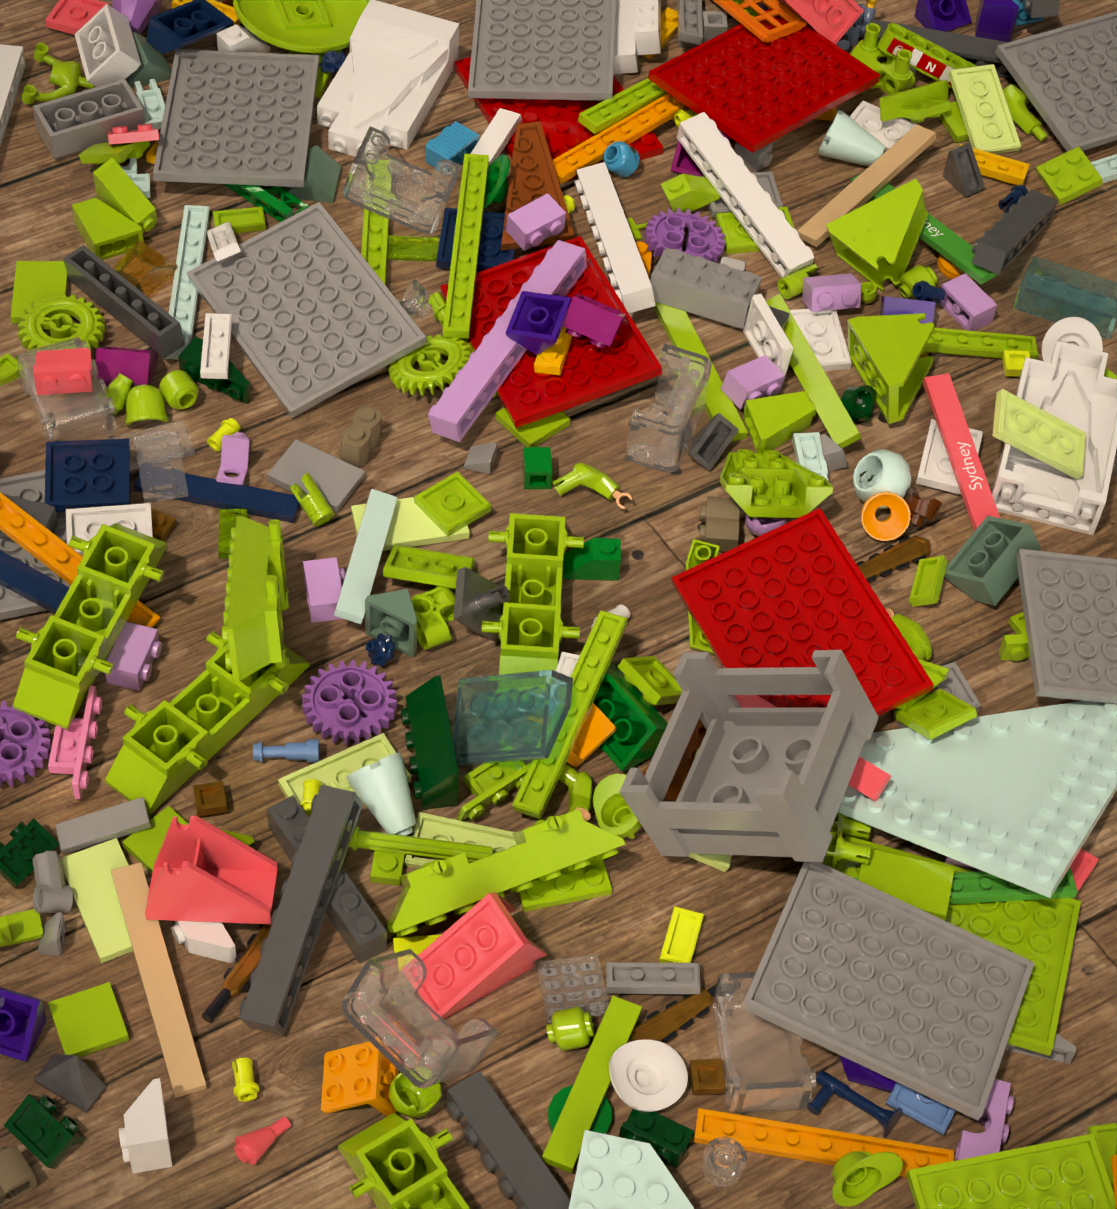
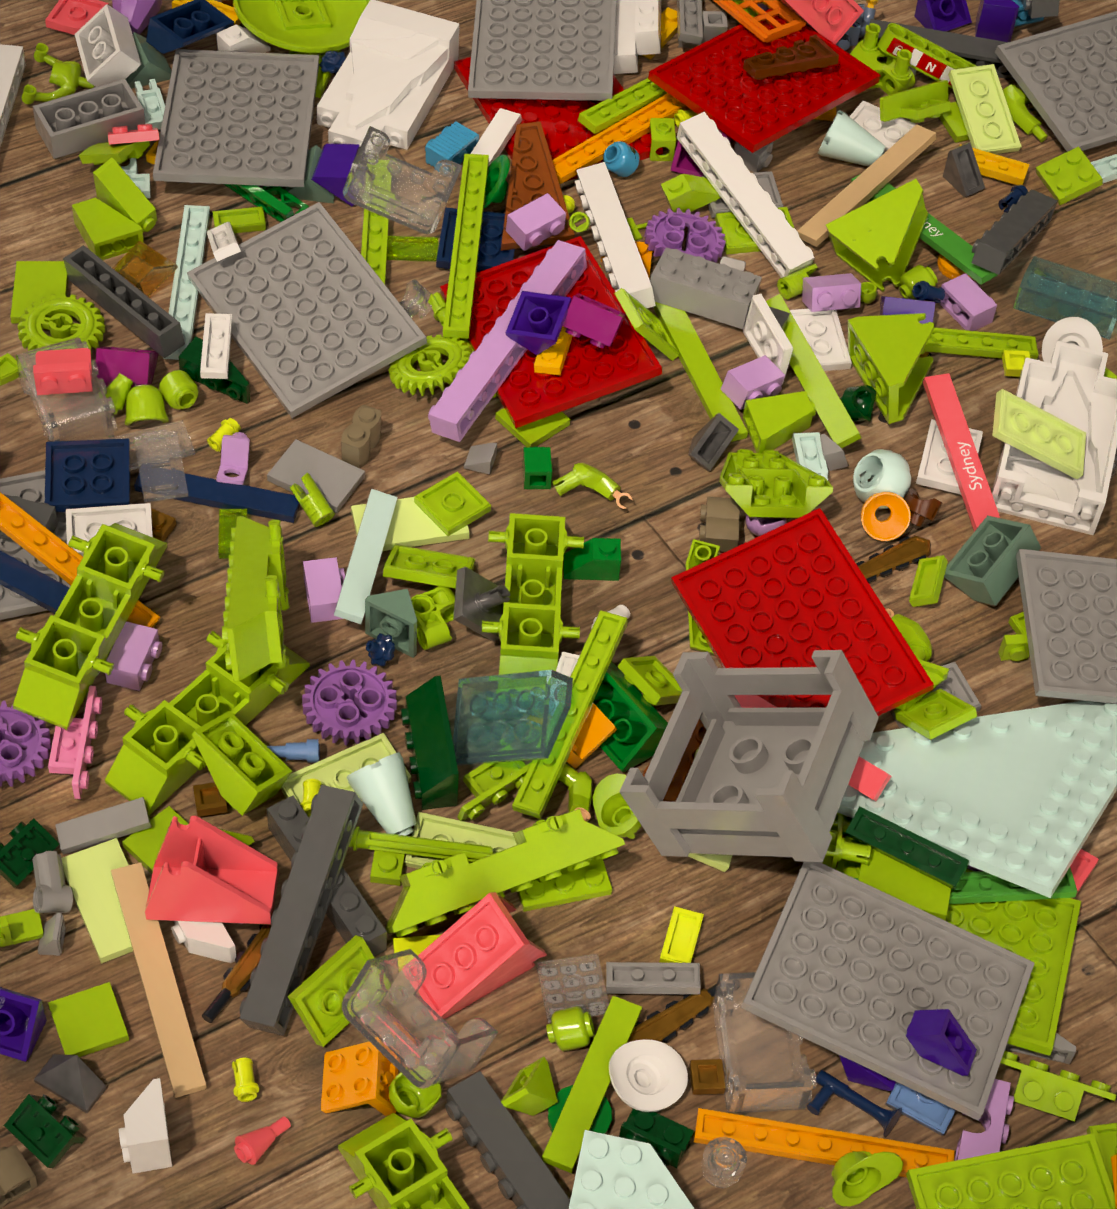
clear windscreen [625,344,712,473] -> none
none -> lime slope [192,710,292,816]
none -> lime plate [287,935,390,1047]
none -> dark purple slope [311,144,366,206]
none -> lime slope [501,1057,558,1116]
none -> lime hinge [569,212,590,232]
none -> lime tile [614,288,679,361]
none -> lime bracket [650,118,676,161]
none -> reddish brown wing [743,34,839,80]
none -> dark green plate [845,806,969,890]
none -> dark purple slope [906,1009,977,1076]
none -> lime bracket [1000,1051,1117,1122]

